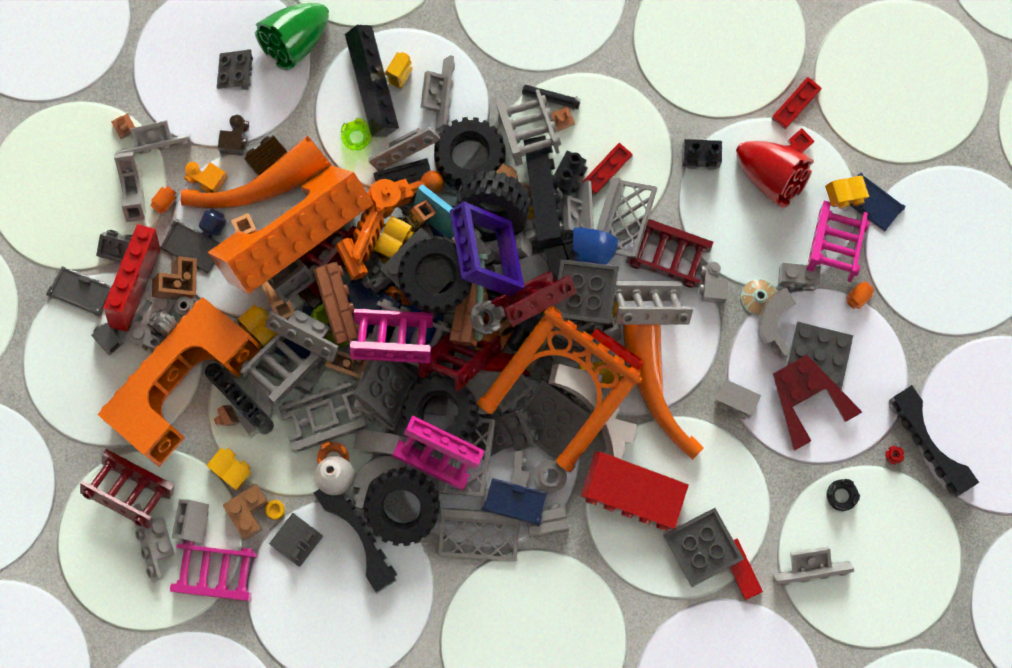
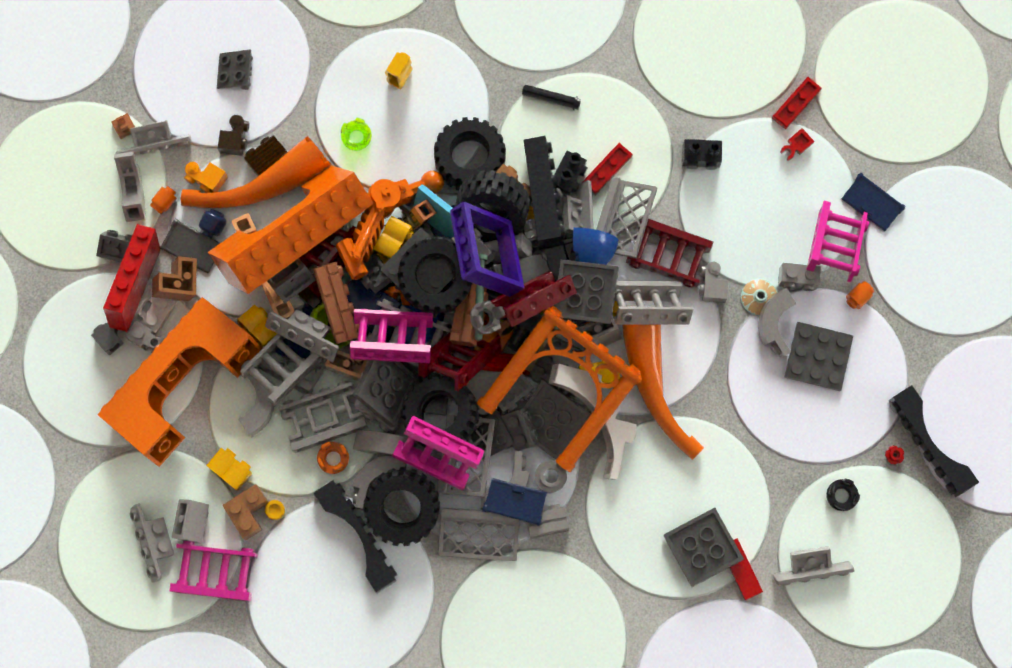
dark grey door [46,266,112,317] -> none
dark red fence [80,449,174,529] -> none
light grey brick [147,310,178,338] -> none
light grey brick [174,296,194,317] -> none
black beam [205,363,274,435] -> none
nougat tile [213,405,240,426] -> none
green cylinder [254,3,329,71] -> none
dark grey hinge [269,513,323,567] -> none
white cone [315,456,354,496] -> none
black brick [345,24,399,137] -> none
light grey bracket [368,127,440,171] -> none
black tile [373,158,431,184] -> none
light grey bracket [420,55,455,130] -> none
light grey fence [496,90,561,166] -> none
nougat tile [551,106,575,132] -> none
red brick [580,452,689,531] -> none
red tile [591,328,644,370] -> none
light grey brick [714,379,761,420] -> none
red cylinder [736,141,814,208] -> none
dark red wing [772,355,863,451] -> none
yellow brick [825,176,869,209] -> none

